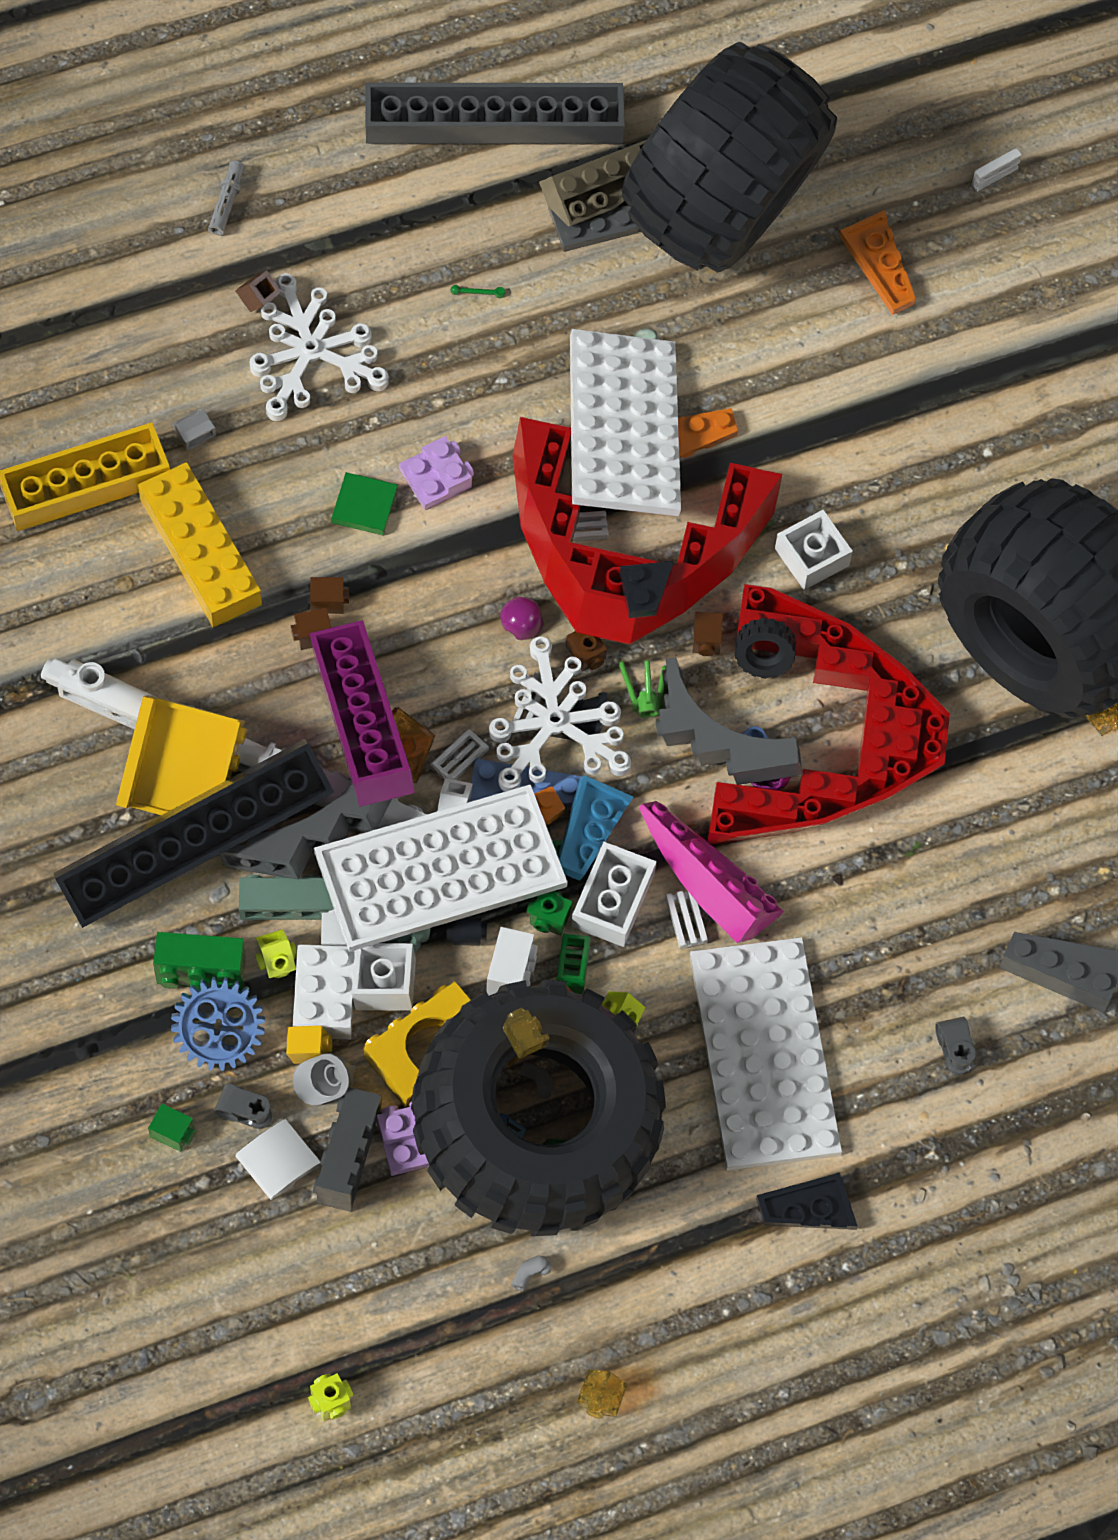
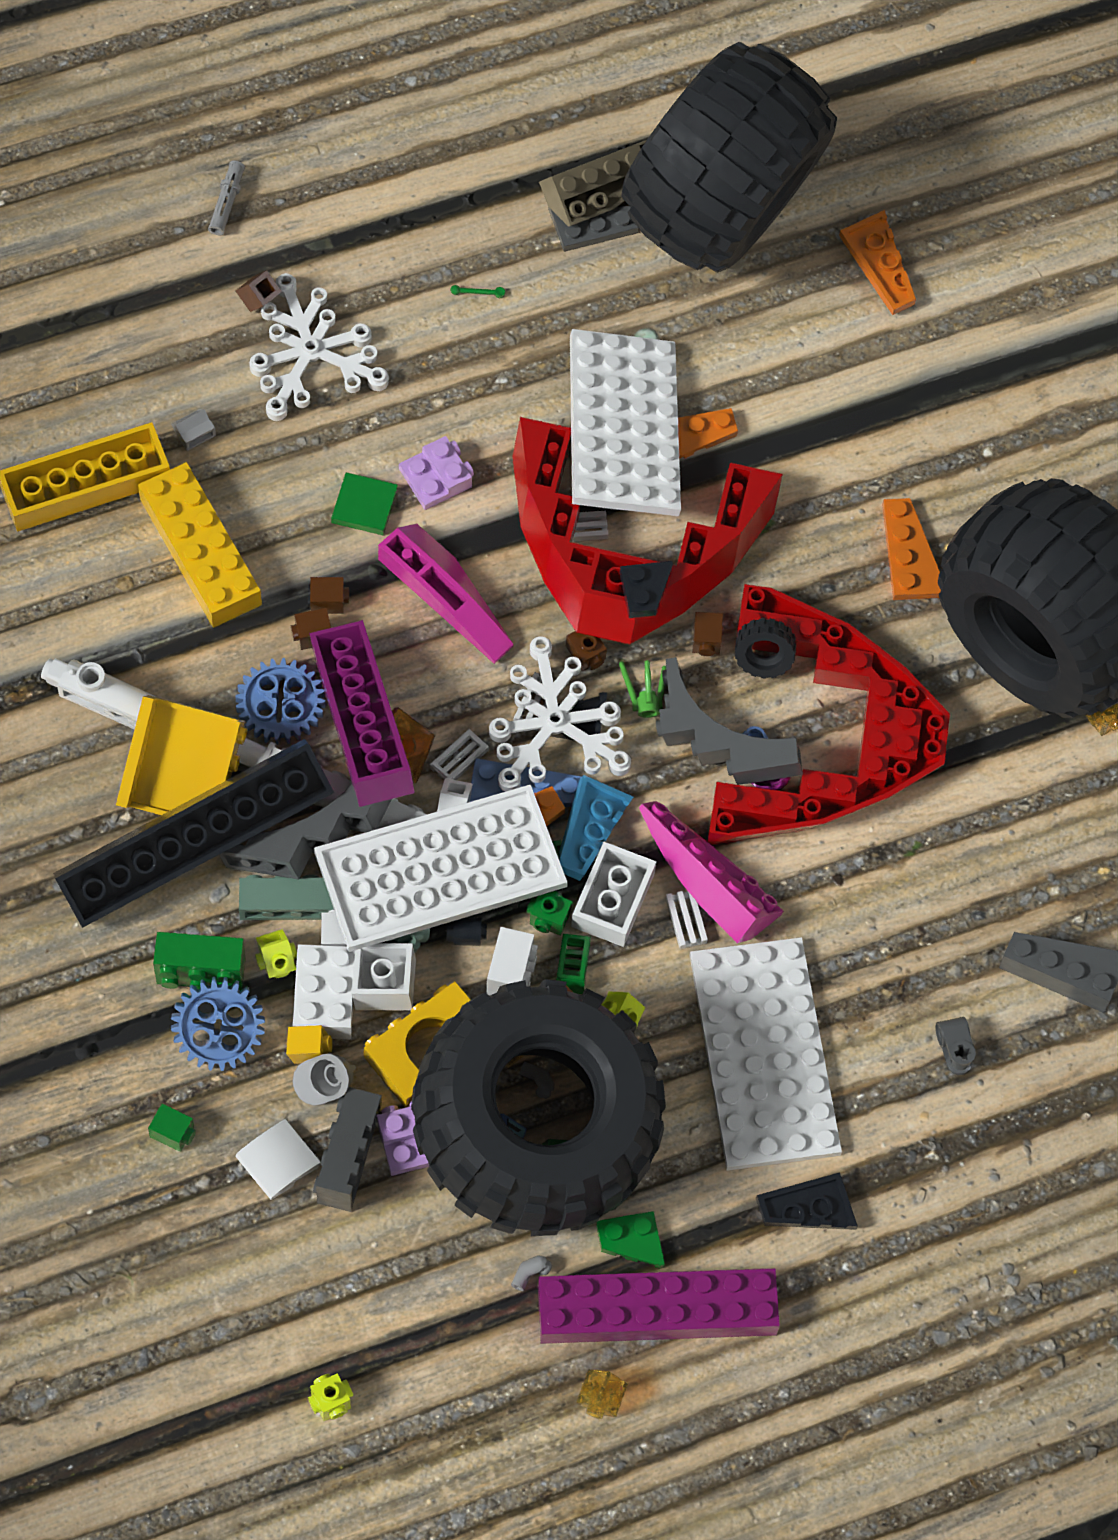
dark grey piece [214,1084,272,1129] -> none
dark grey brick [365,83,625,144] -> none
magenta hair [500,597,544,640] -> none
clear yellow brick [503,1008,550,1059] -> none
white brick [775,510,853,590] -> none
white tile [971,148,1022,192] -> none
none -> medium blue gear [235,658,326,745]
none -> dark pink wedge [378,523,514,664]
none -> magenta brick [538,1268,780,1344]
none -> green wing [596,1211,665,1269]
none -> orange wing [882,498,941,600]

